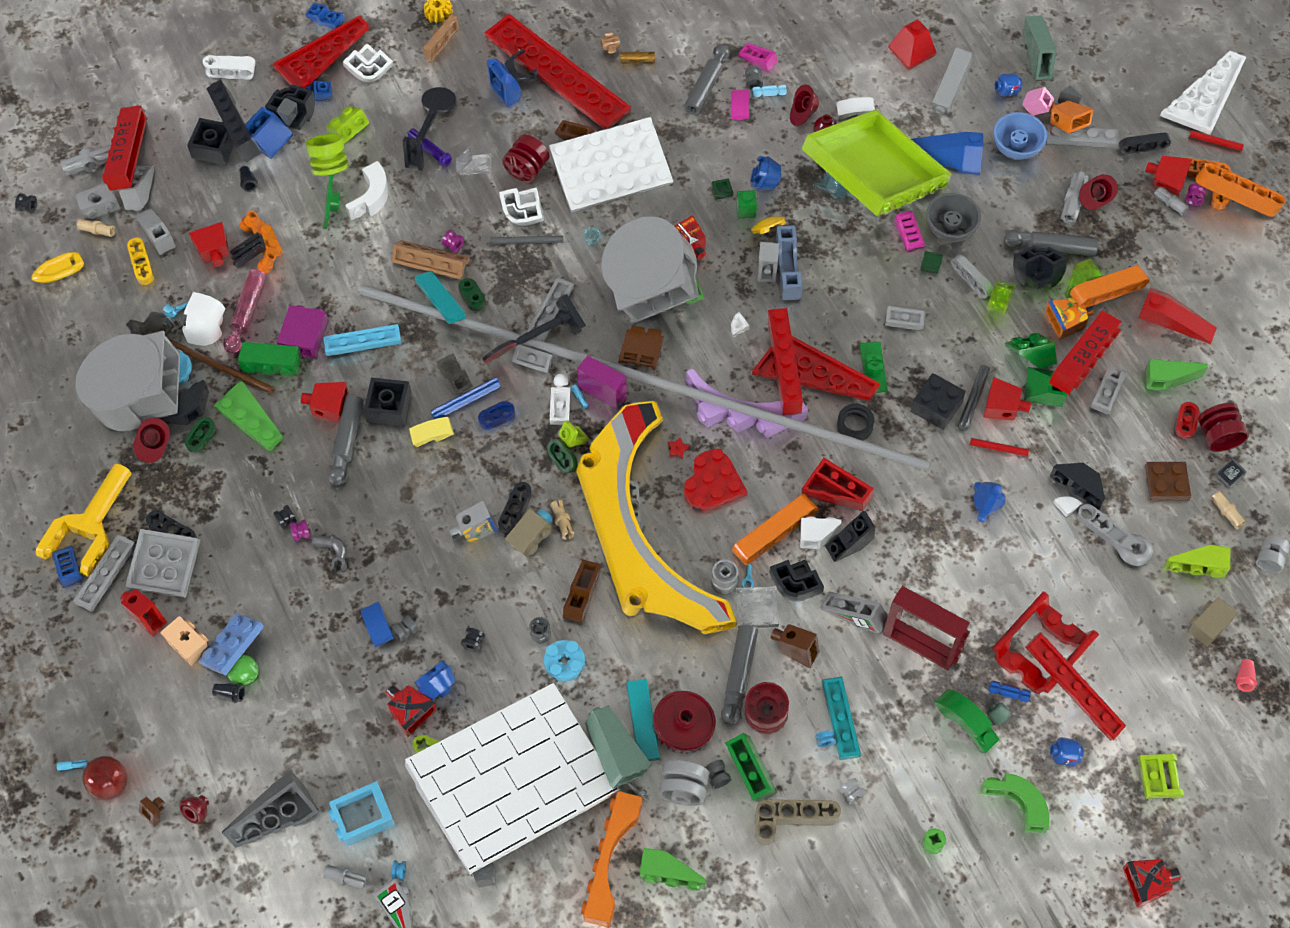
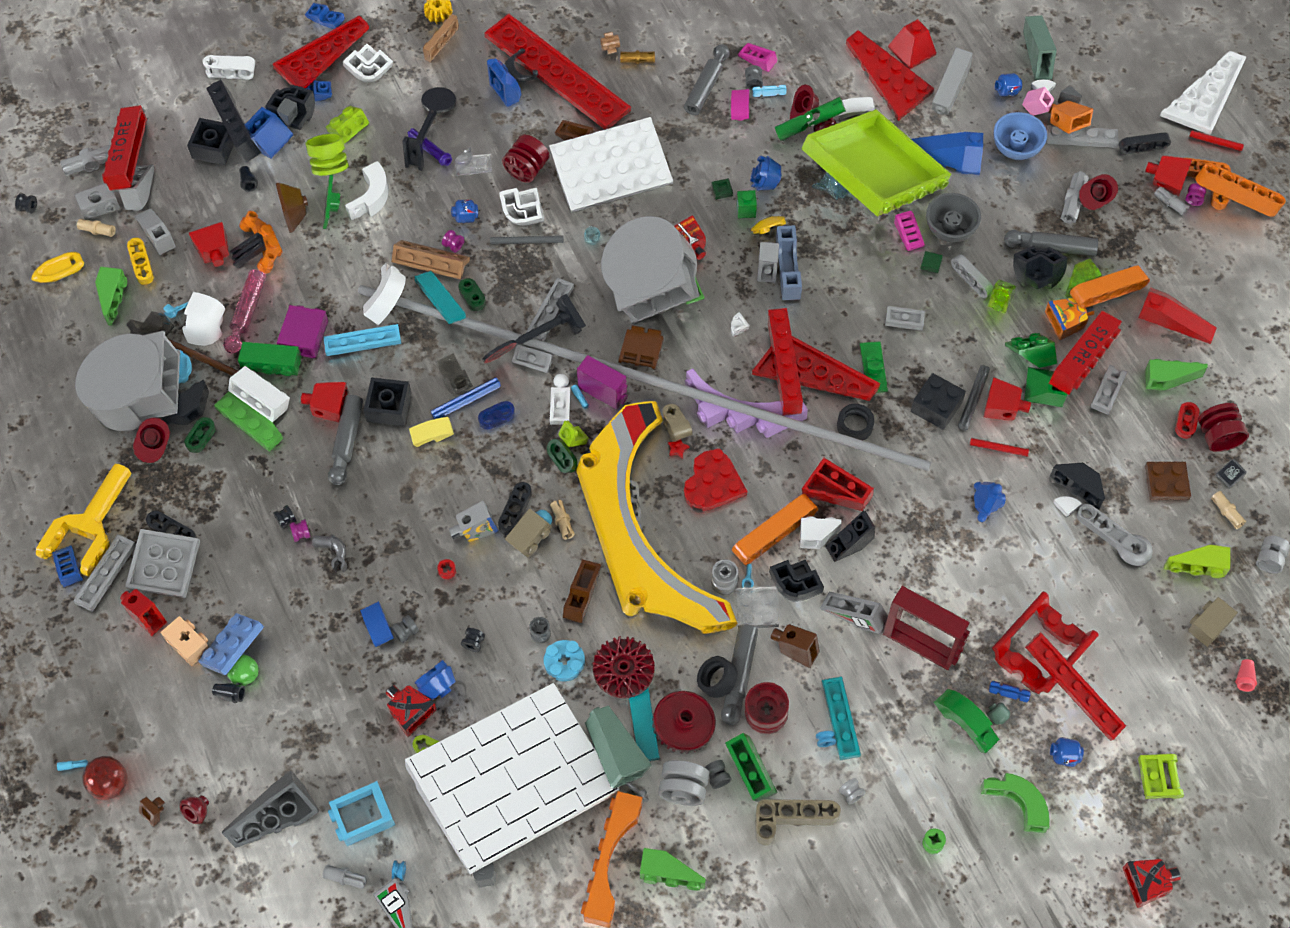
none -> bright green slope [95,267,127,326]
none -> white brick [228,366,290,422]
none -> reddish brown slope [276,183,308,233]
none -> white arch [363,263,406,325]
none -> red bush [437,559,456,580]
none -> blue head [451,199,478,223]
none -> dark red wheel [593,636,655,698]
none -> dark tan piece [663,404,692,442]
none -> black tyre [697,656,738,698]
none -> green piece [775,97,846,141]
none -> red wing [846,30,934,121]
none -> white tile [1031,79,1056,92]

